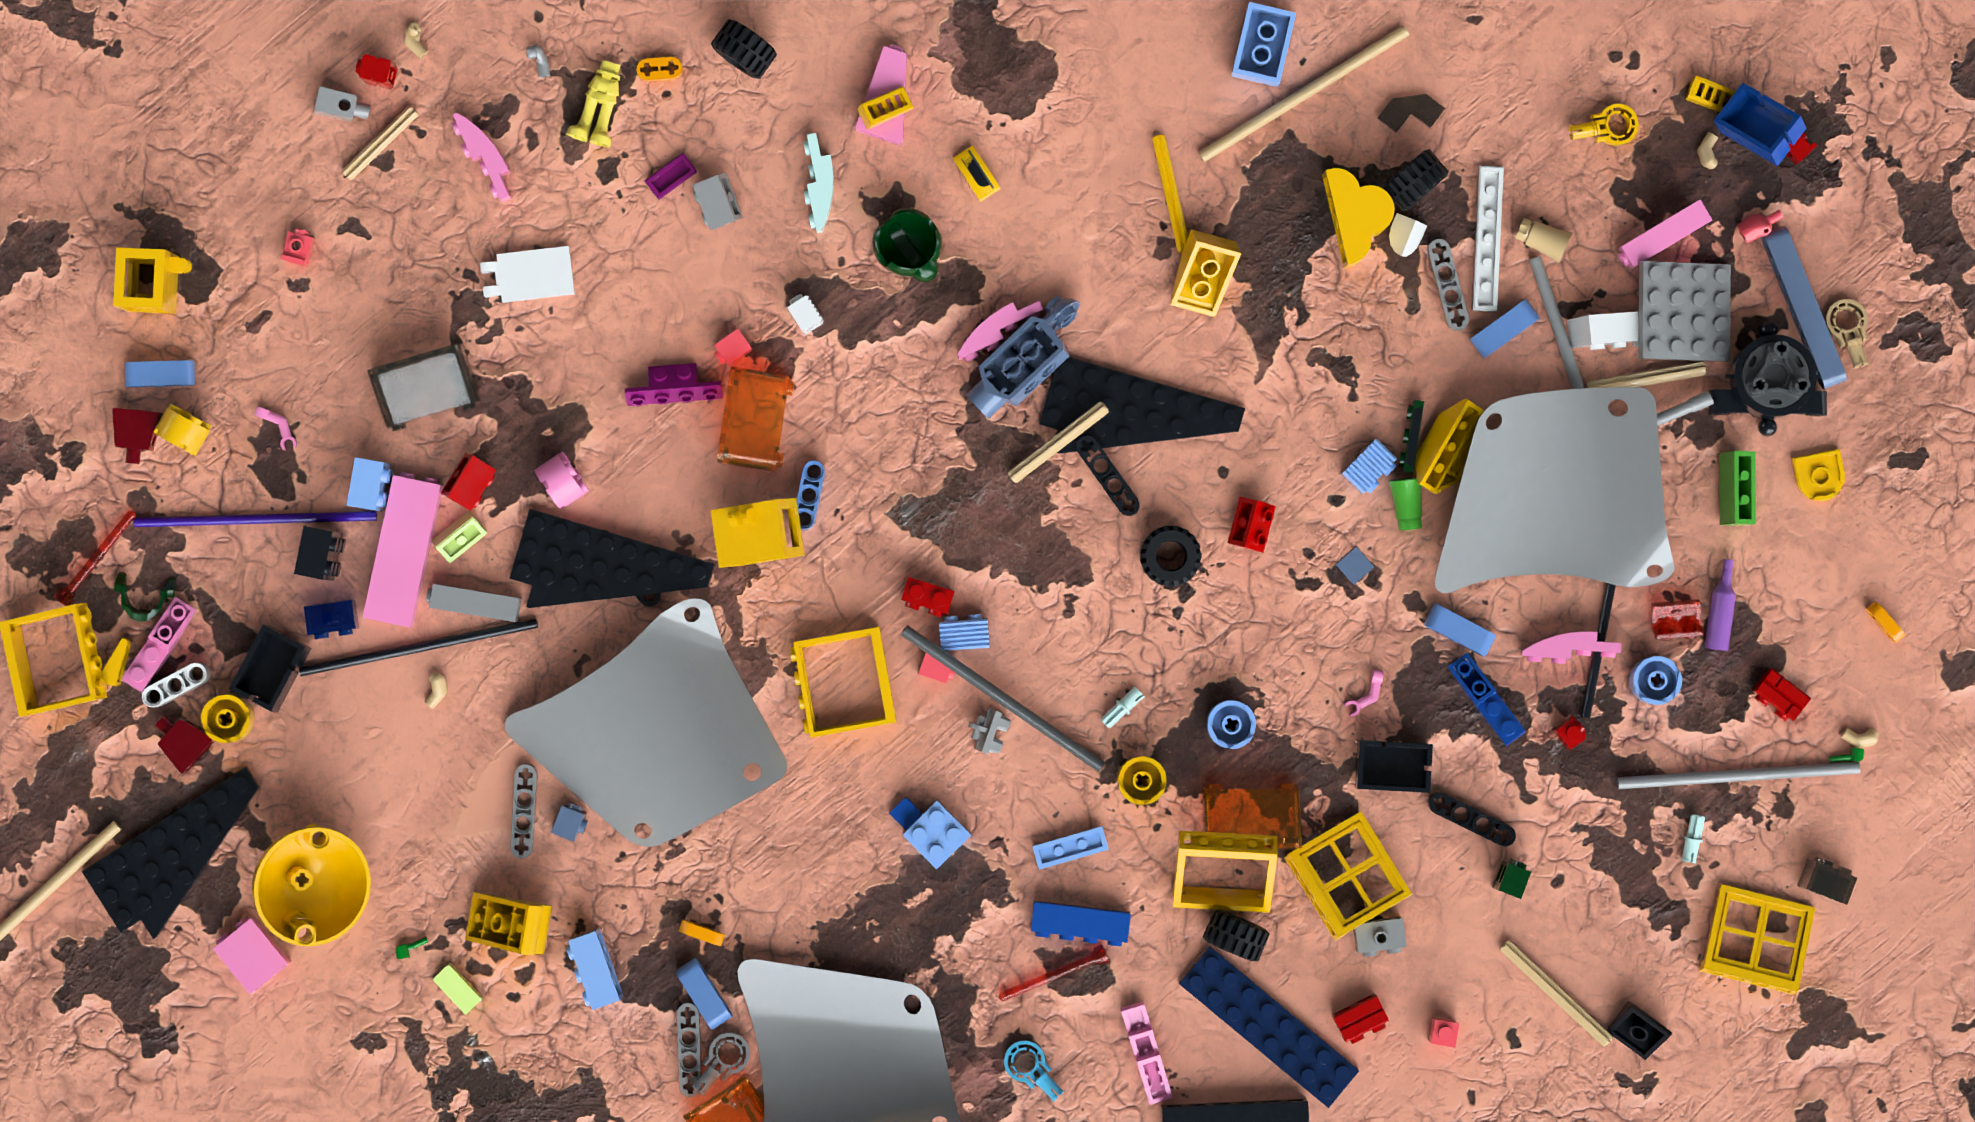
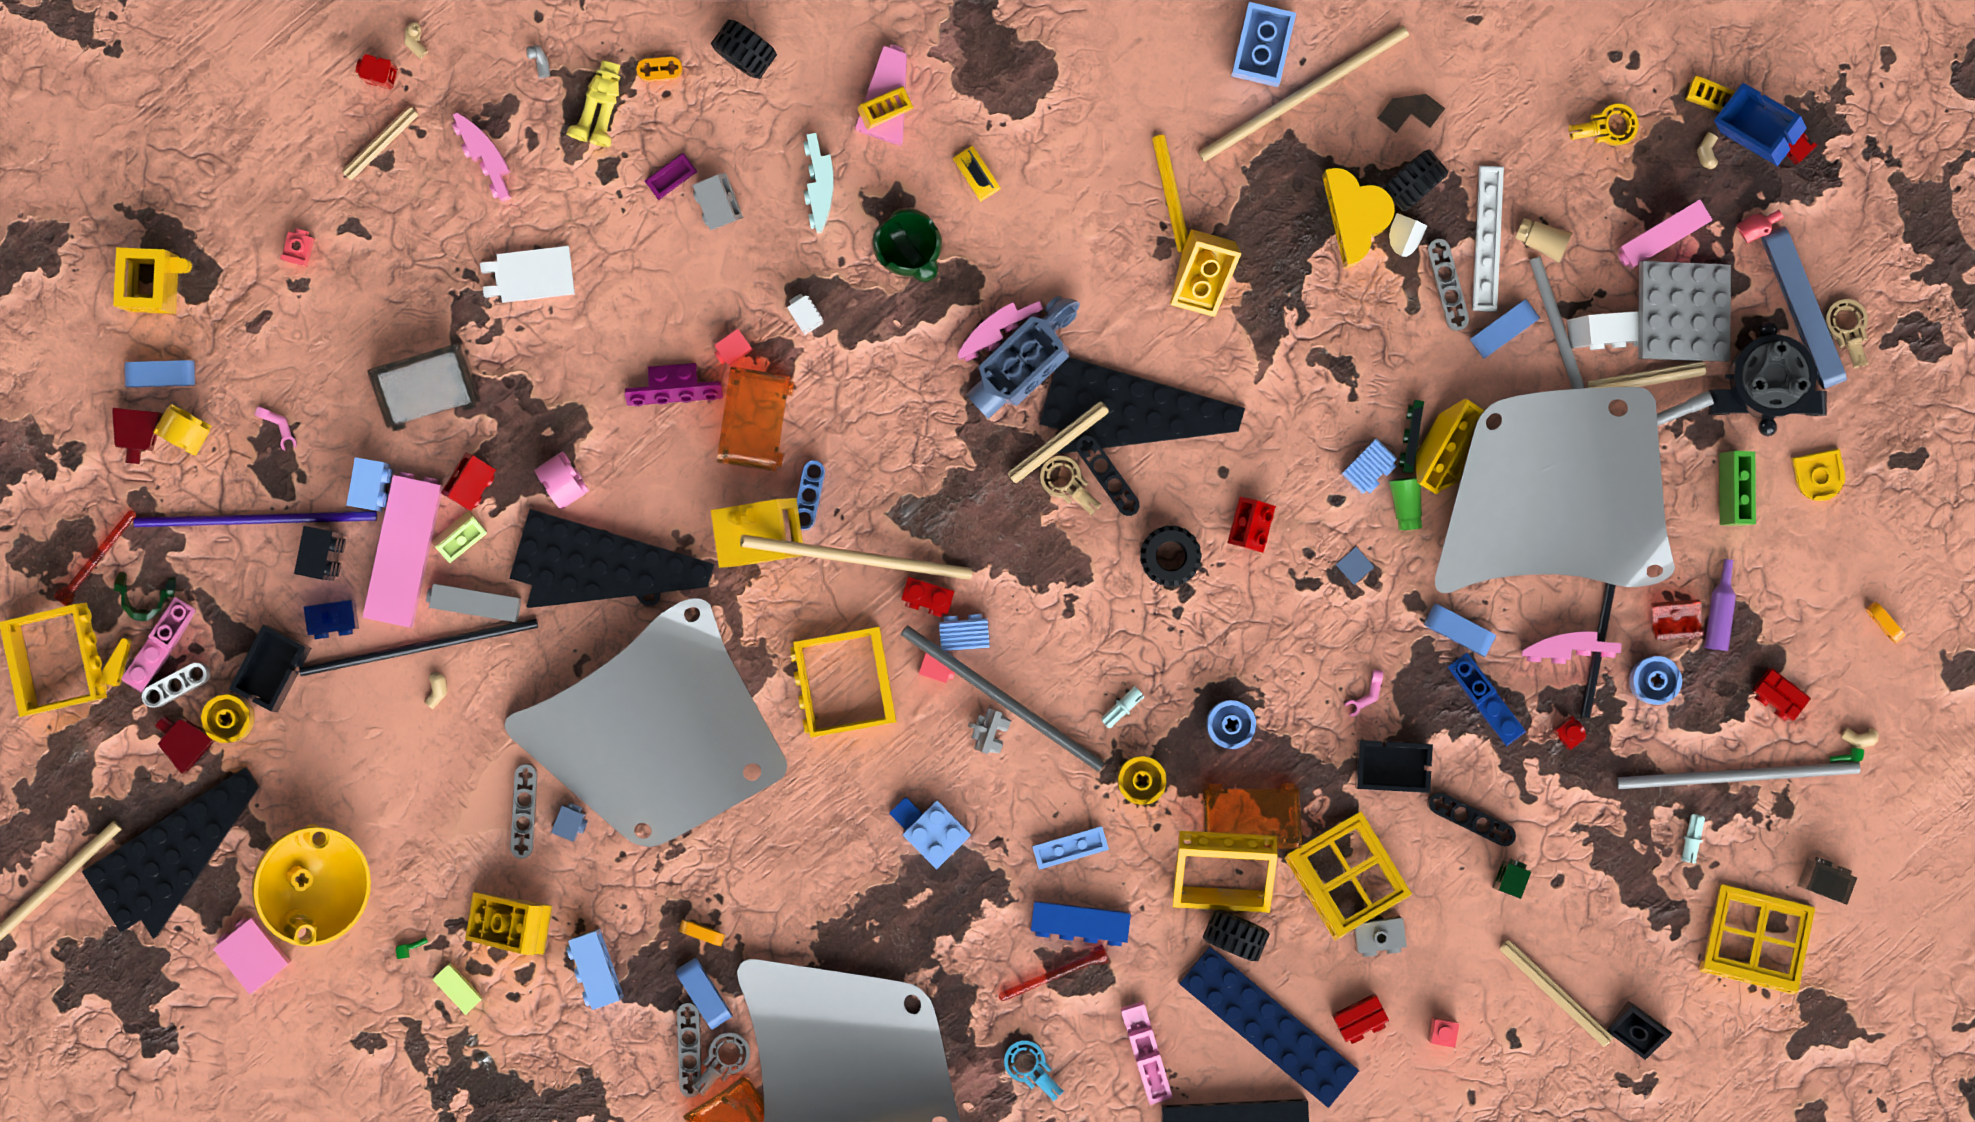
light grey torso [314,86,371,122] -> none
none -> tan piece [740,535,972,580]
none -> tan pin [1040,456,1101,515]

